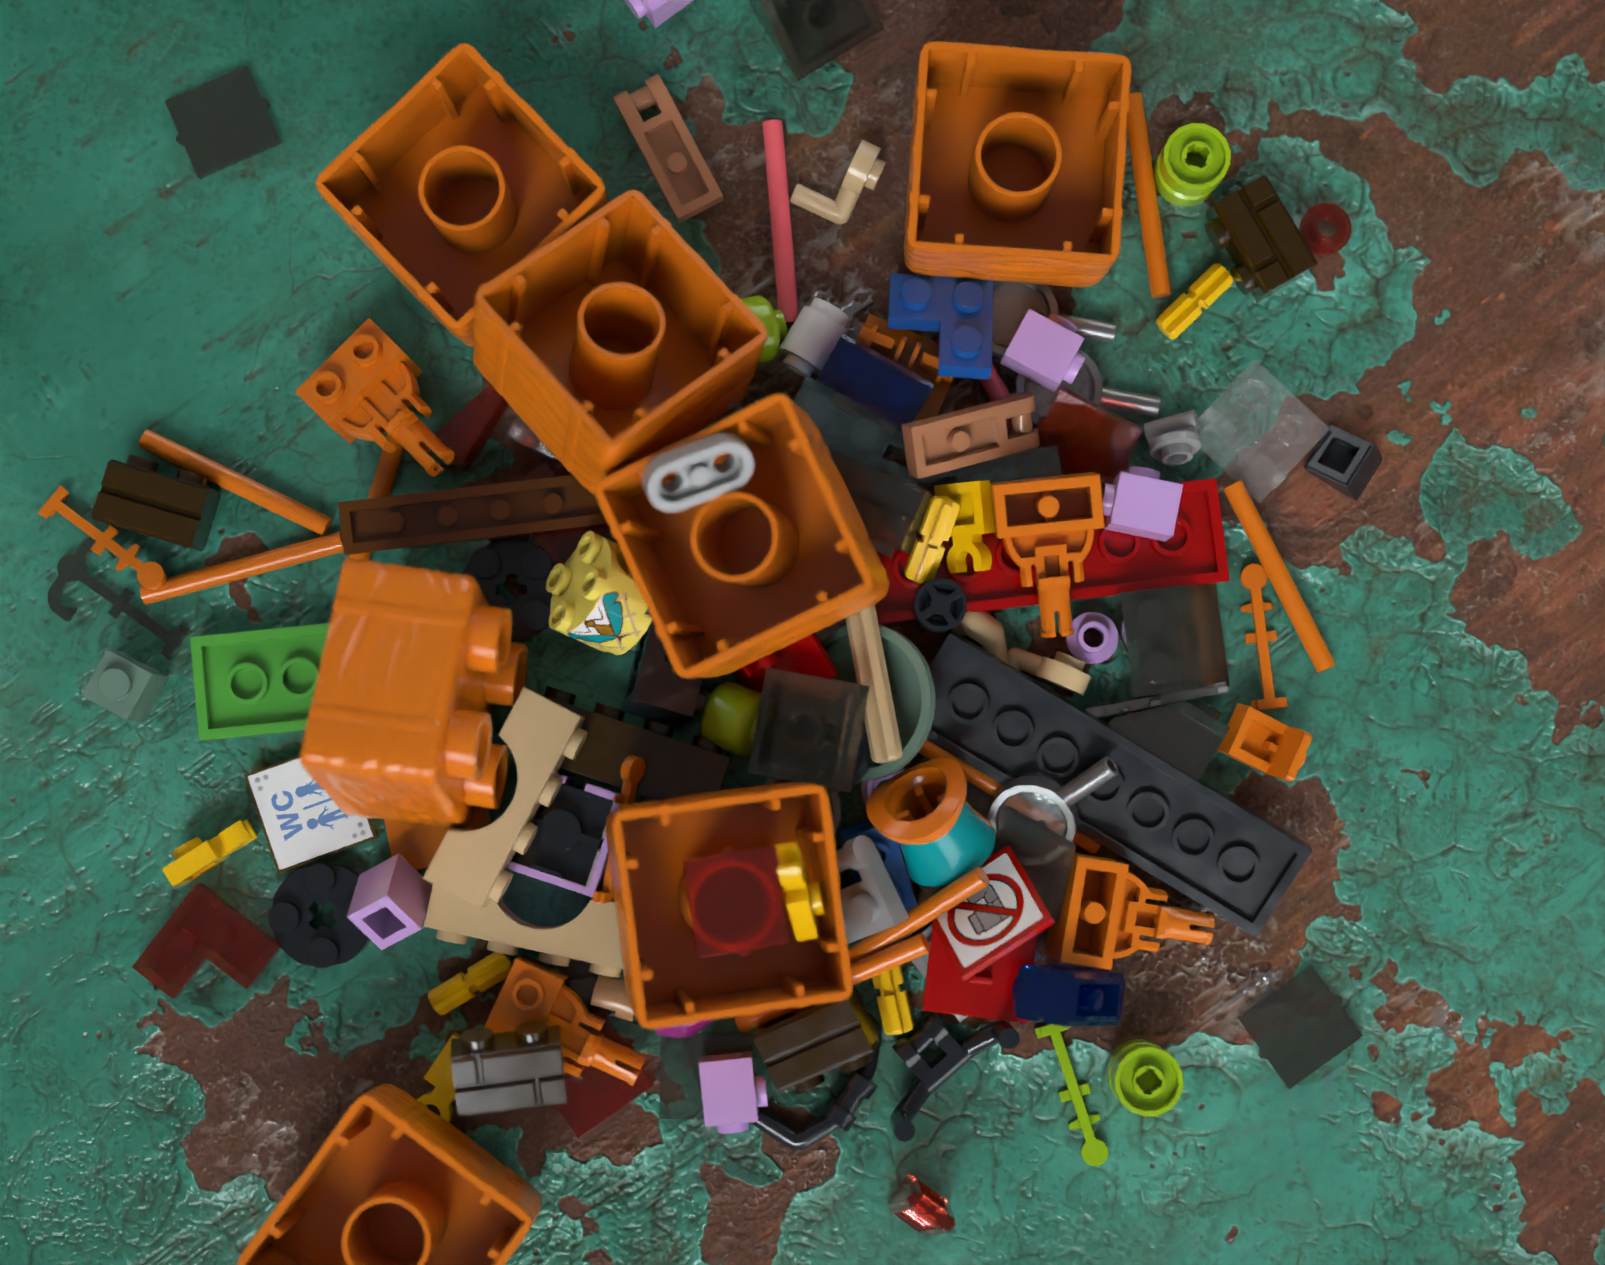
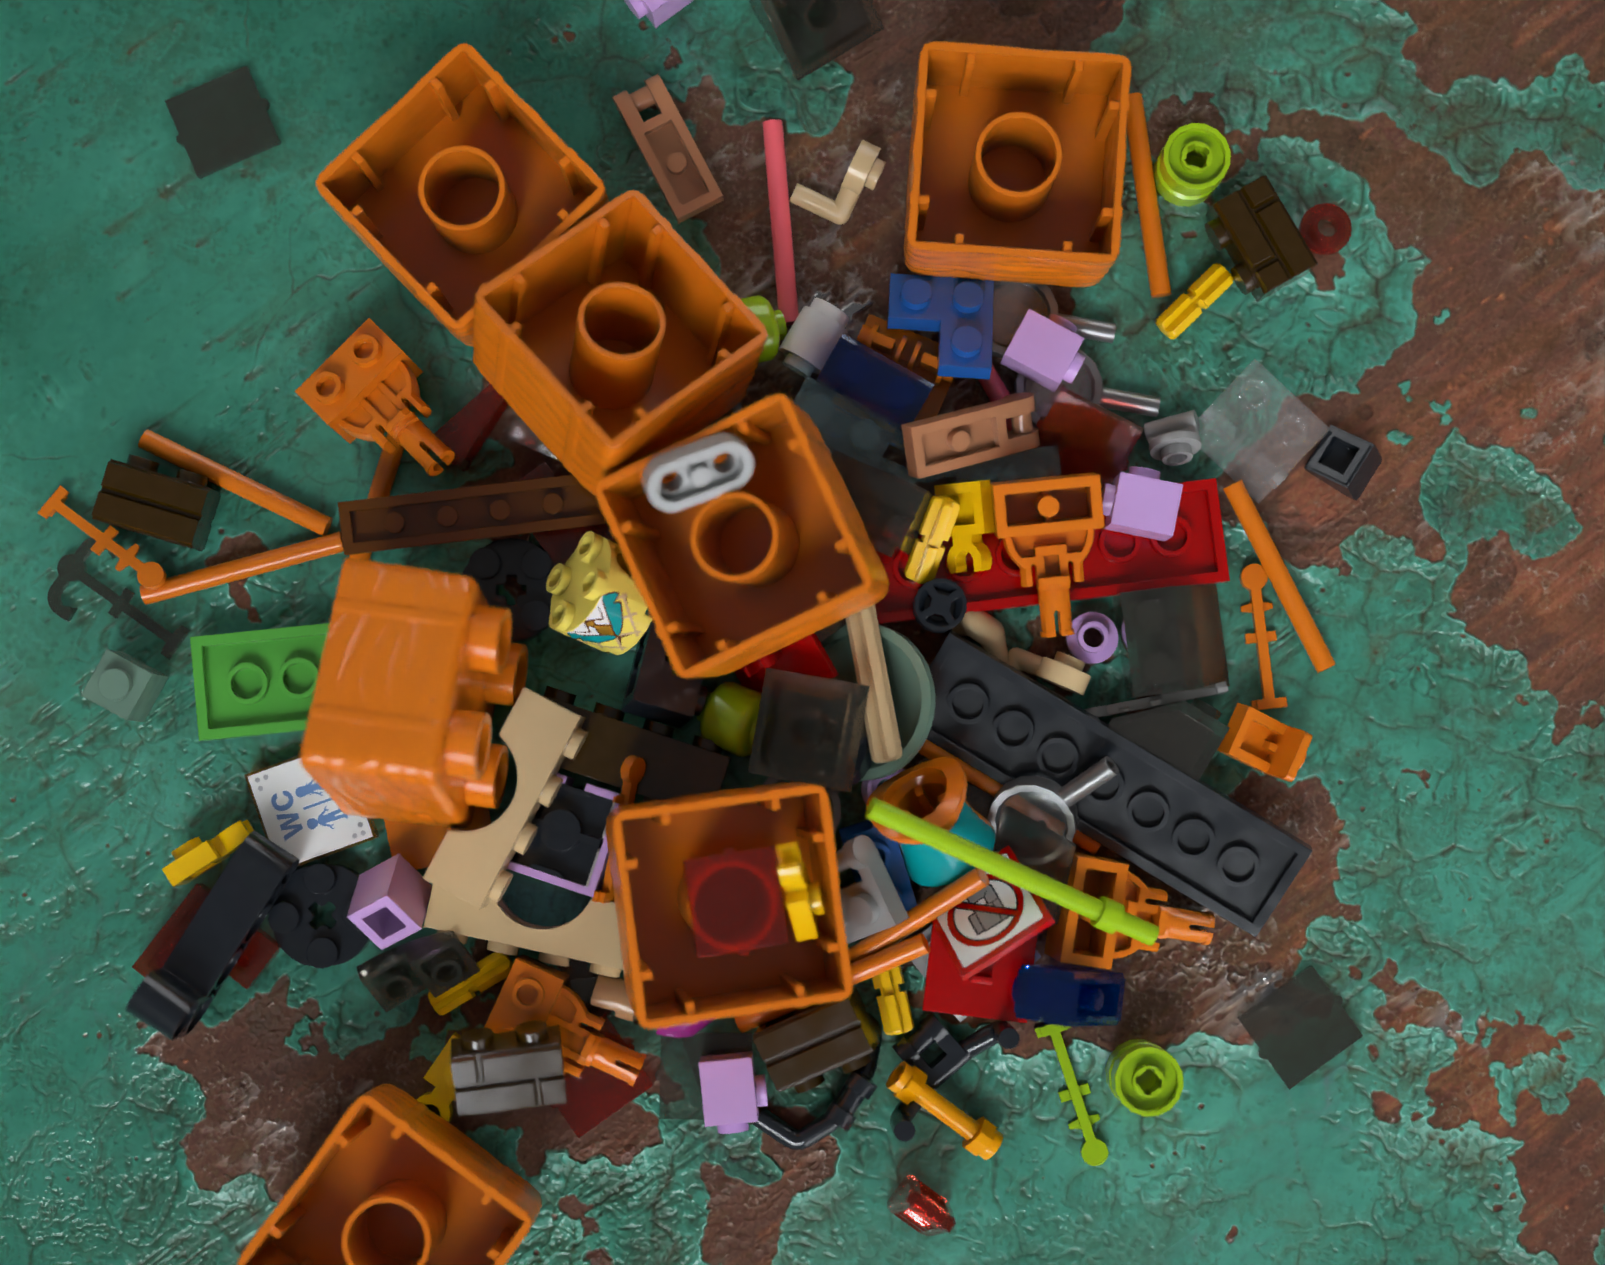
none -> black beam [126,831,300,1041]
none -> clear smoke slope [356,931,480,1012]
none -> lime bar [865,797,1159,946]
none -> light orange bar [886,1061,1003,1160]

